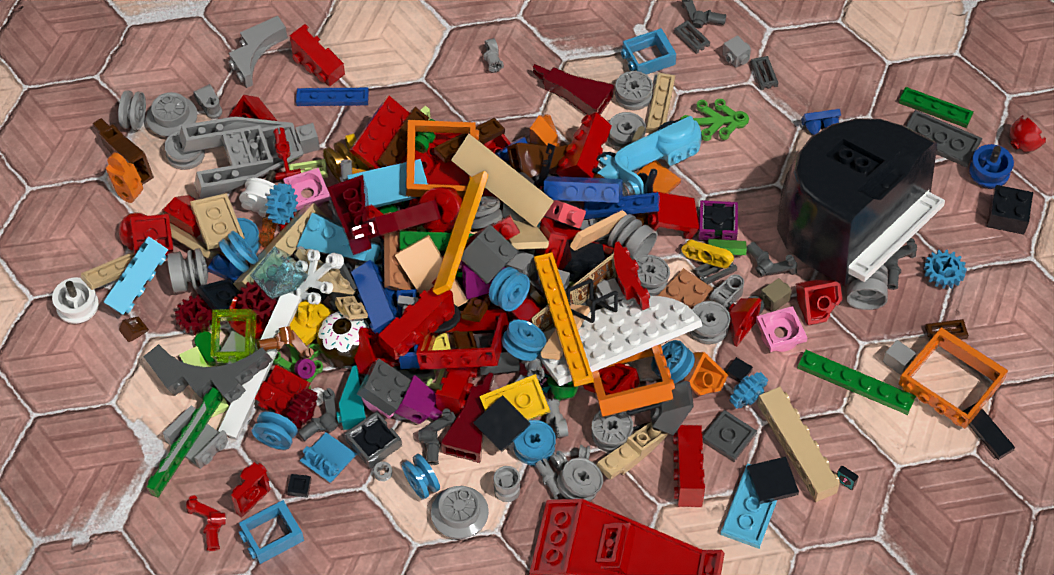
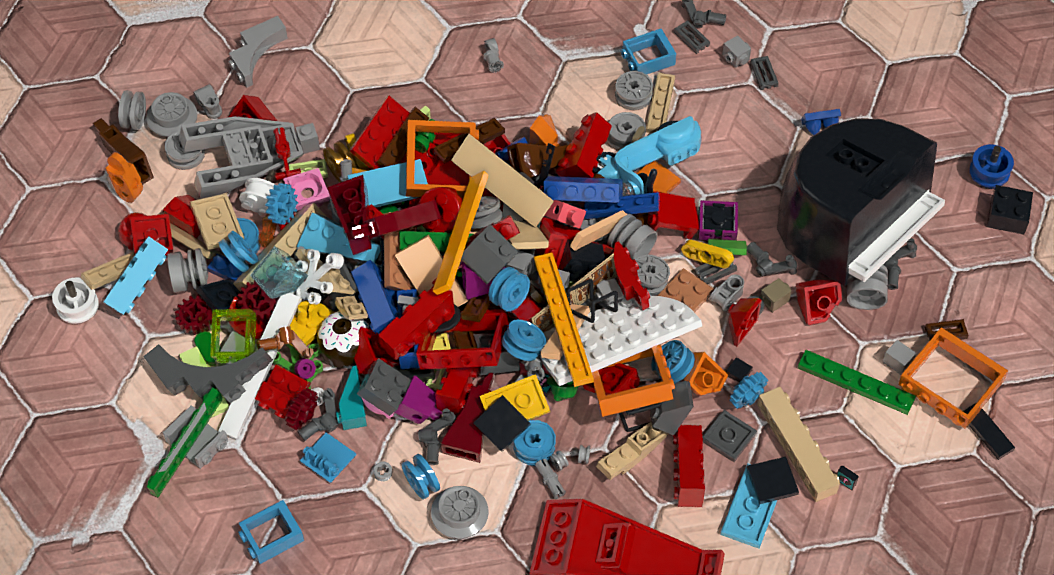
reddish brown slope [119,316,149,342] -> none
red pin [186,495,226,551] -> none
red plate [231,462,271,518] -> none
dark azure wheel [251,411,298,450] -> none
black tile [287,474,312,498] -> none
red wedge [289,24,345,86] -> none
blue tile [296,87,369,106] -> none
piece [345,411,402,468] -> none
light grey wheel [494,466,520,502] -> none
dark red piece [533,64,614,115] -> none
light grey connector [545,399,568,438] -> none
light grey wheel [557,458,603,502] -> none
light grey wheel [592,410,633,452] -> none
bright green plant [679,99,749,141] -> none
light grey wheel [690,301,730,344] -> none
bright pink piece [756,306,807,352] -> none
green tile [899,87,974,128] -> none
dark grey tile [905,110,982,167] -> none
dark azure gear [924,250,967,289] -> none
red cylinder [1009,115,1046,152] -> none

